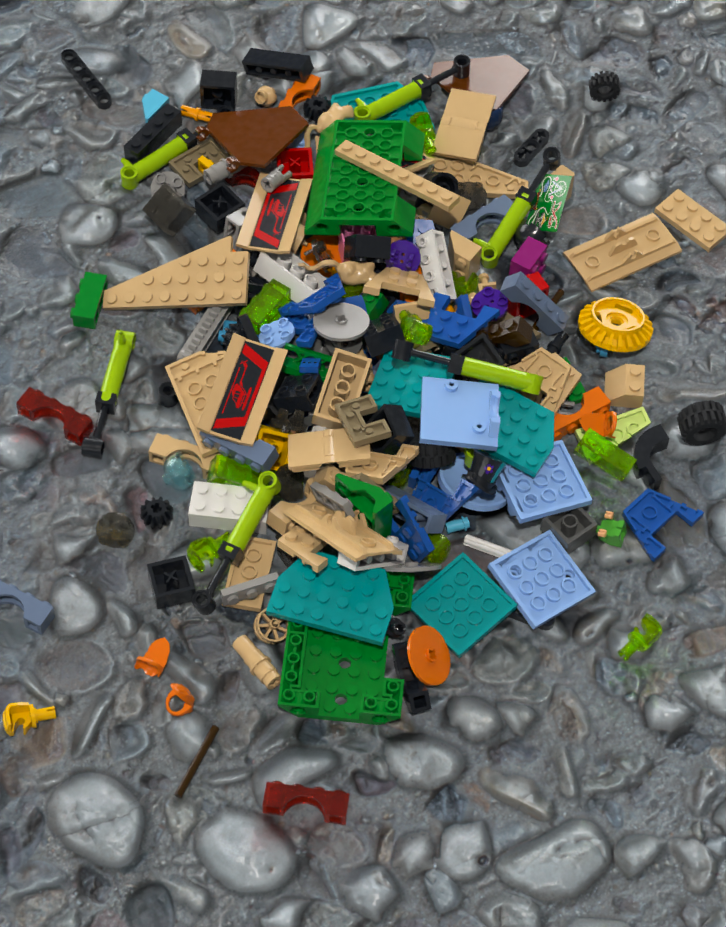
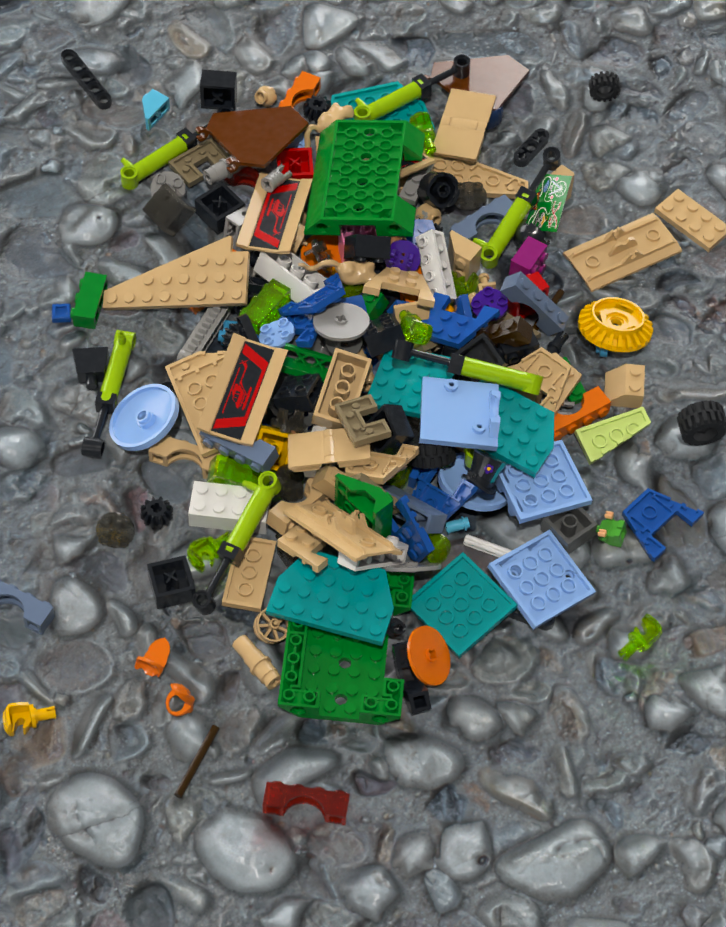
clear red arch [16,387,94,446] -> none
black brick [124,103,182,165] -> none
clear light blue cylinder [162,451,196,490] -> none
light orange pin [180,105,213,123] -> none
yellow plate [198,155,214,175] -> none
light grey plate [220,572,279,606] -> none
black brick [242,48,314,82] -> none
blue tile [299,358,321,374] -> none
light grey plate [310,481,355,517] -> none
tan plate [335,140,460,212] -> none
tan piece [427,187,471,229] -> none
clear neon green brick [574,428,637,482] -> none
orange piece [579,411,617,438] -> none
black arch [632,424,670,491] -> none
none -> blue tile [52,304,71,323]
none -> black torso [72,347,109,390]
none -> light blue dish [109,384,179,451]

